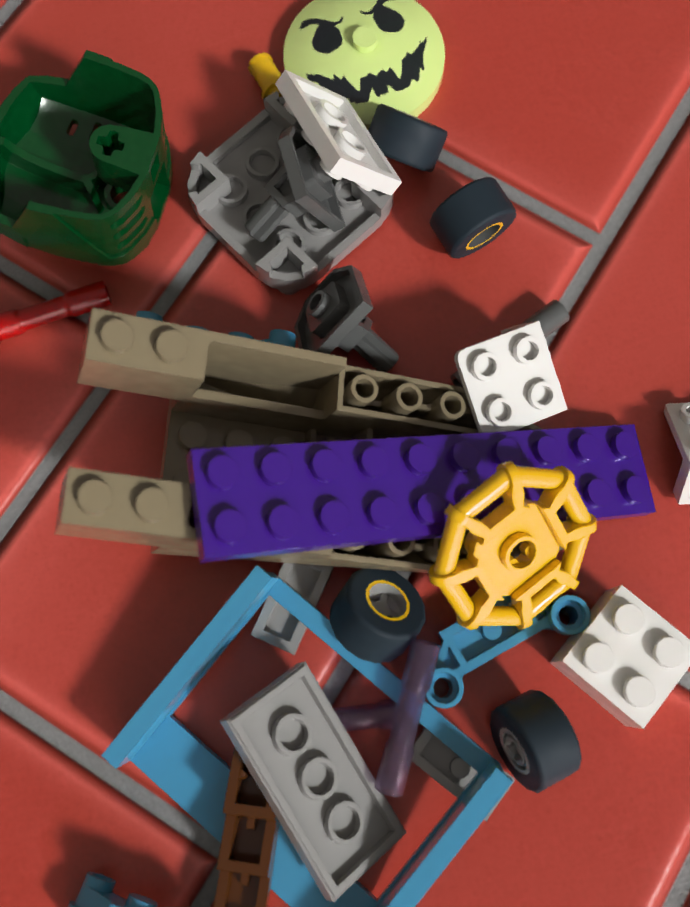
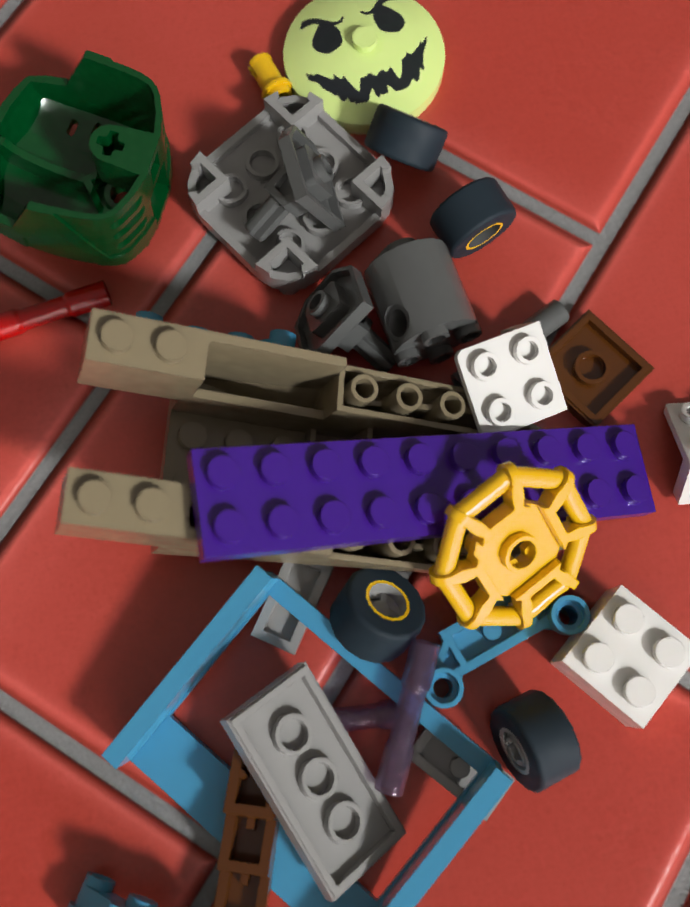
white plate [275,70,402,195] -> none
none -> dark grey cylinder [364,237,482,368]
none -> reddish brown tile [548,309,655,427]

